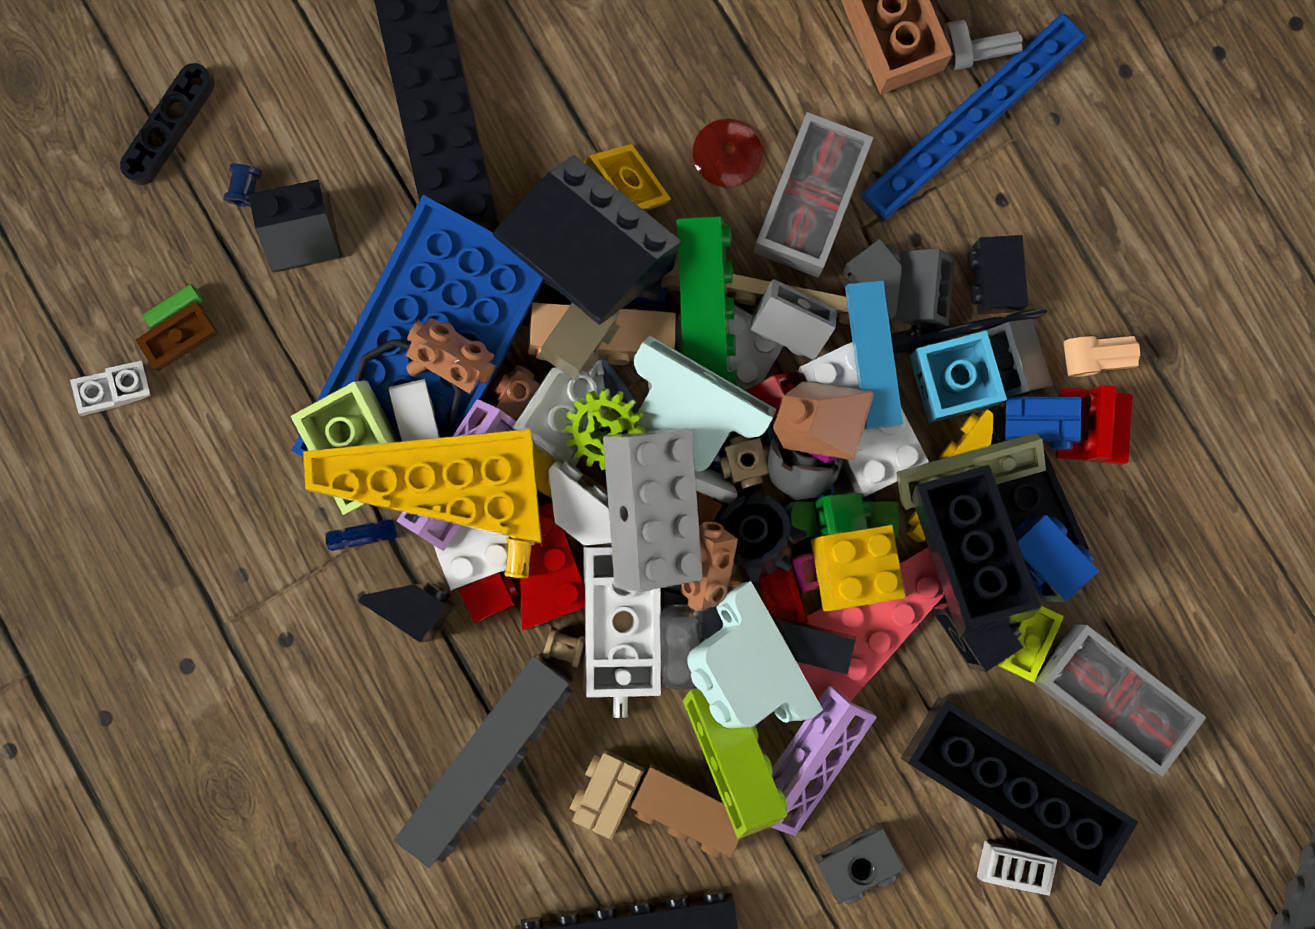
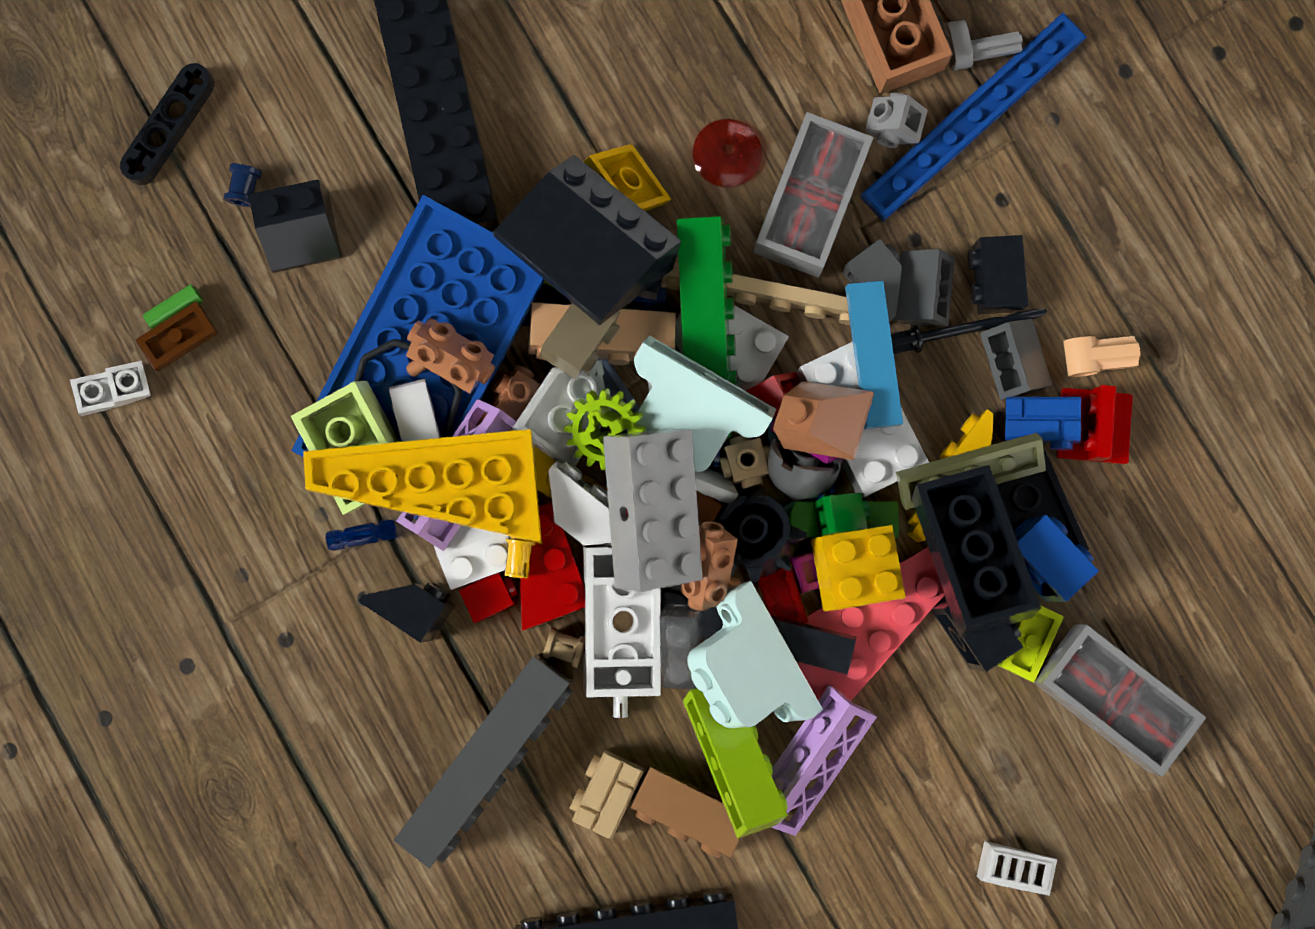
light grey brick [751,279,837,360] -> none
dark grey brick [814,823,904,904] -> none
black brick [900,697,1138,886] -> none
medium azure brick [909,330,1007,424] -> none
none -> light grey brick [865,93,928,148]

